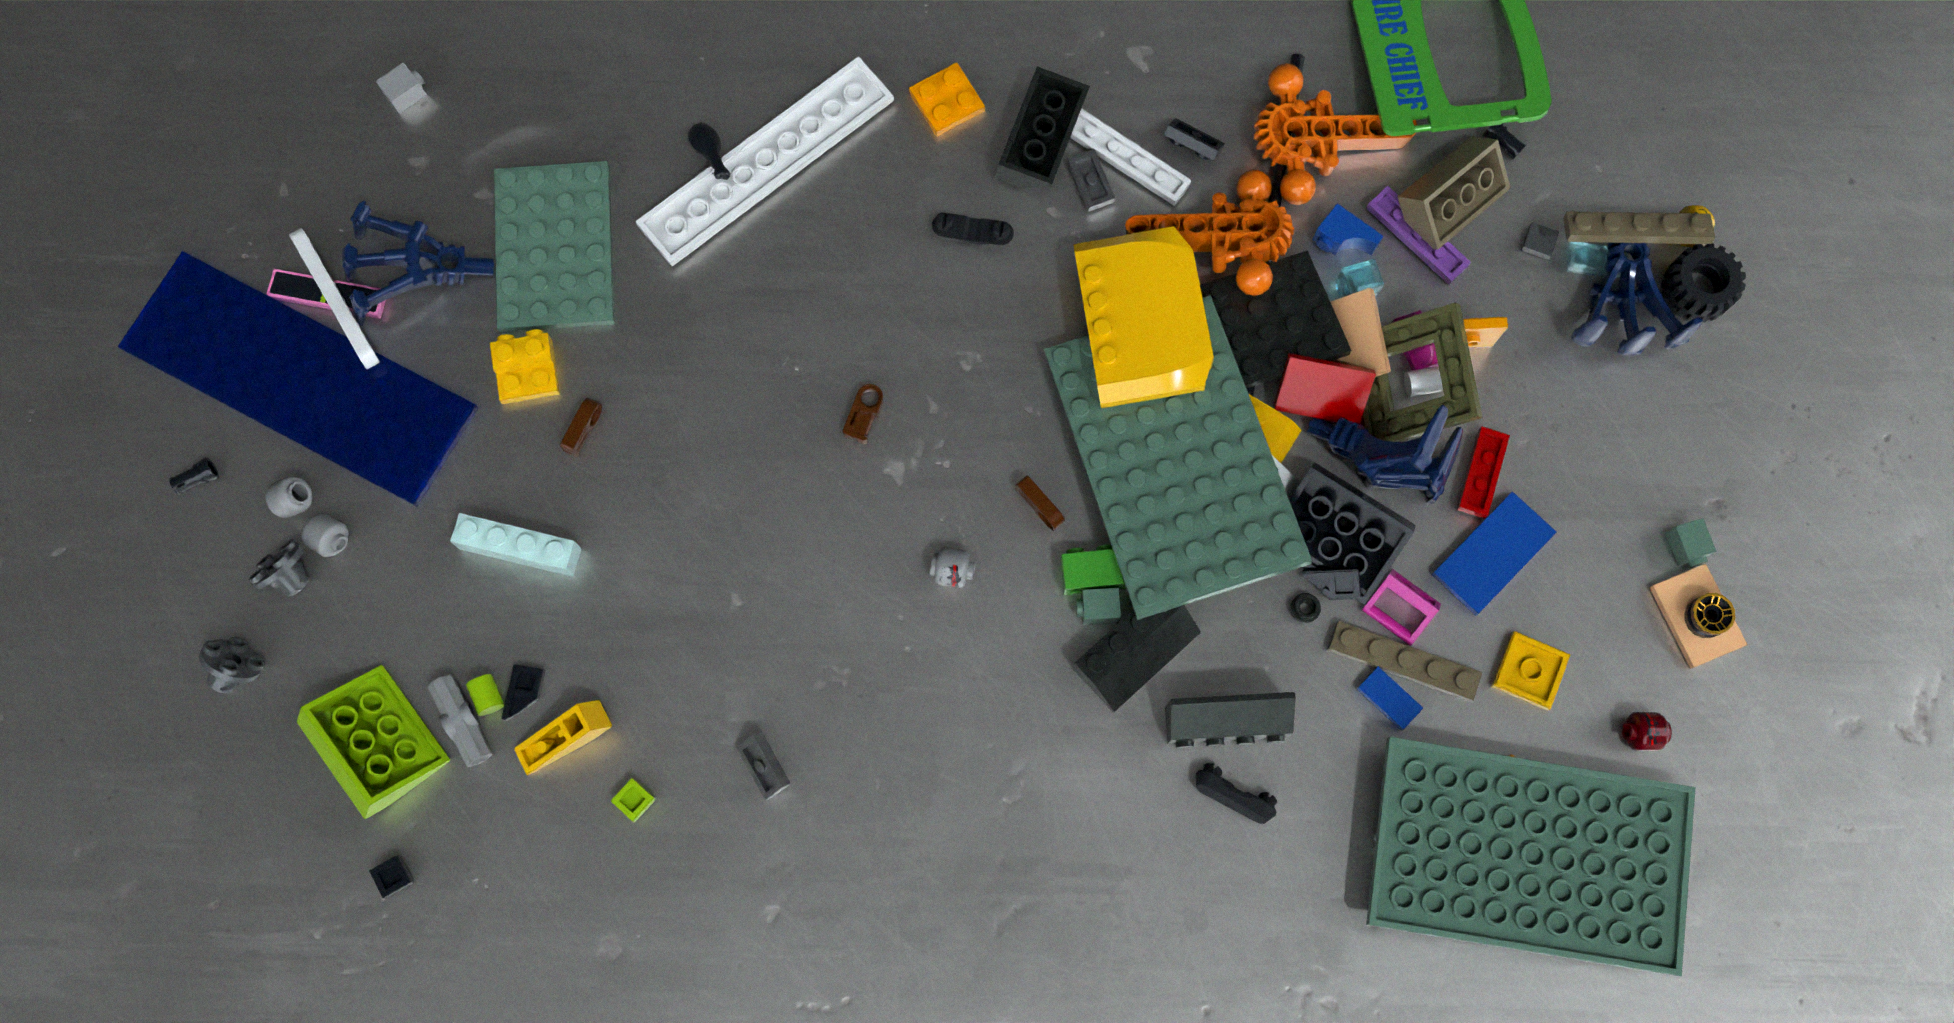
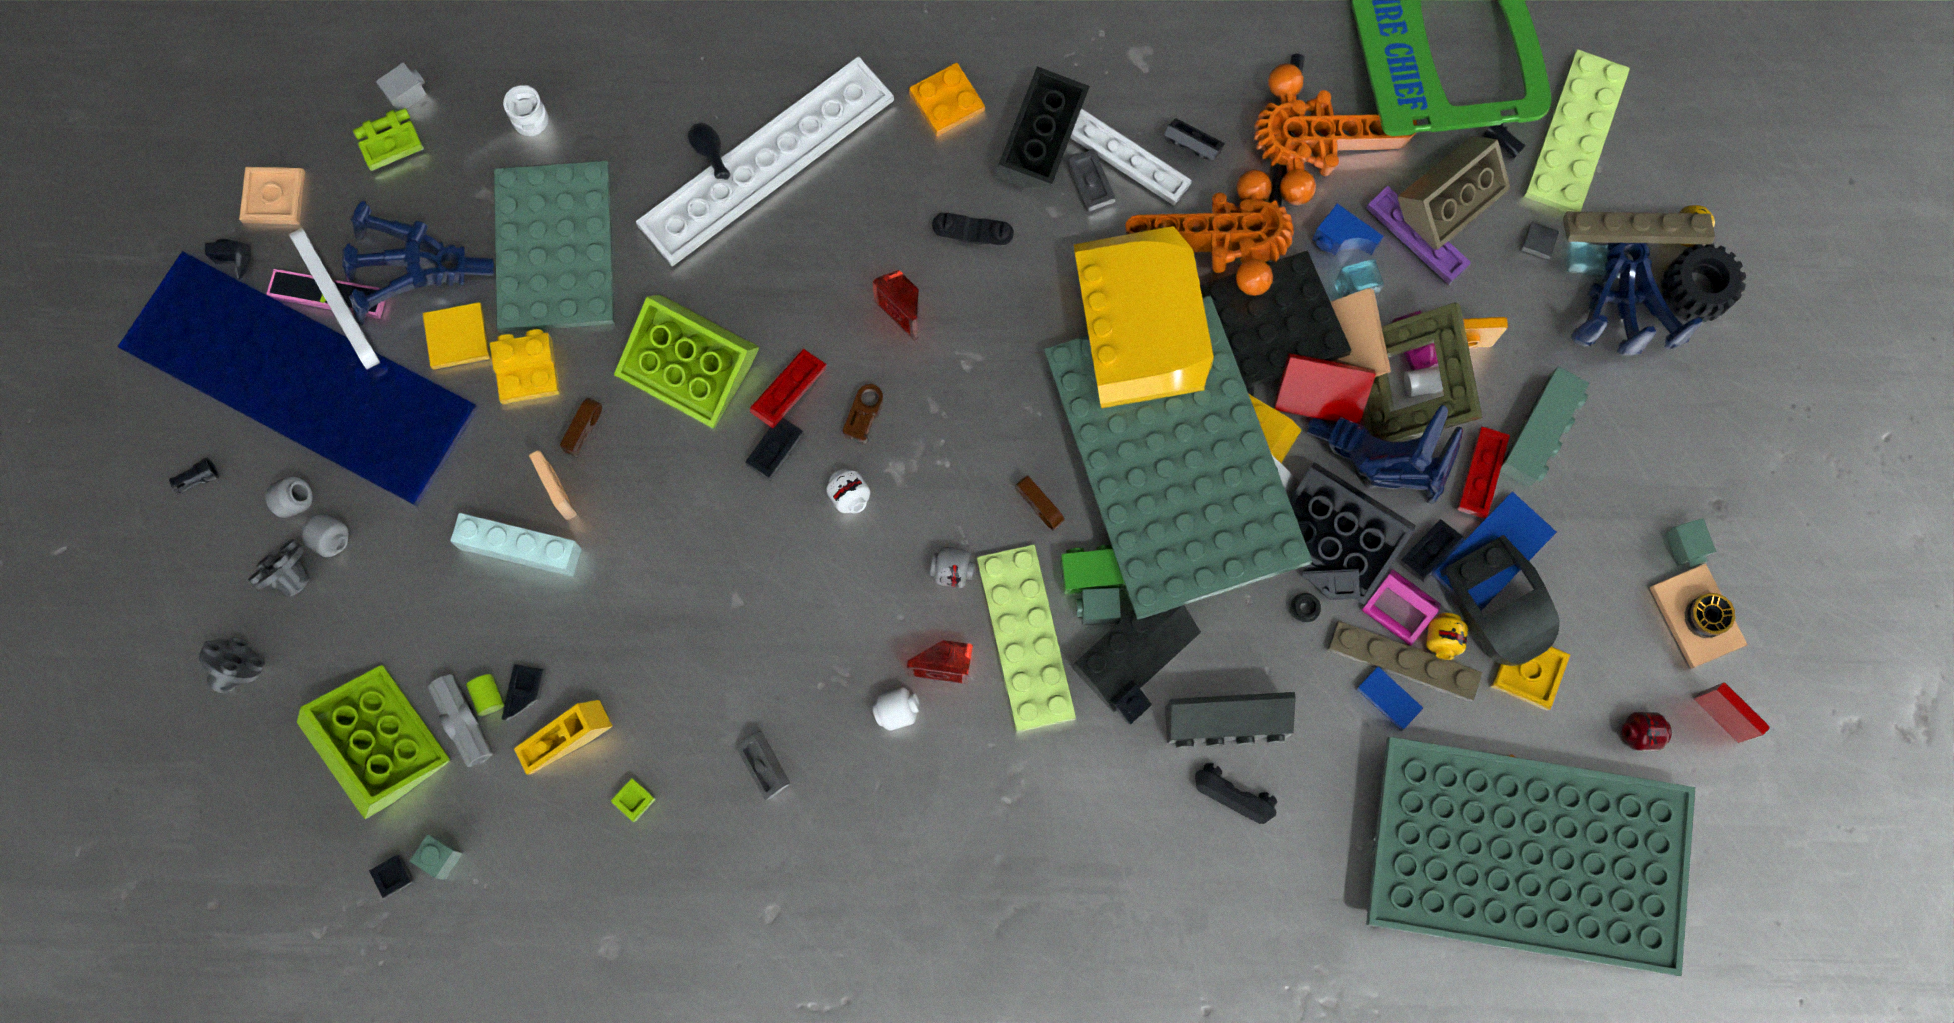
none -> black plate [204,239,251,279]
none -> light nougat tile [239,167,305,224]
none -> lime plate [353,107,424,171]
none -> sand green brick [410,834,463,880]
none -> yellow tile [423,302,491,370]
none -> white wheel [503,85,549,136]
none -> light nougat tile [529,451,577,521]
none -> lime slope [614,294,759,428]
none -> black plate [745,418,804,481]
none -> red tile [750,348,827,428]
none -> white head [827,469,870,514]
none -> clear red slope [872,270,919,341]
none -> white head [873,687,920,731]
none -> clear red slope [907,640,973,685]
none -> yellowish green plate [977,544,1076,733]
none -> black plate [1109,680,1152,725]
none -> black plate [1401,519,1464,582]
none -> yellow head [1426,613,1468,660]
none -> pearl dark grey slope [1440,535,1559,666]
none -> sand green brick [1500,366,1590,488]
none -> yellowish green plate [1524,49,1630,212]
none -> red tile [1694,682,1770,743]

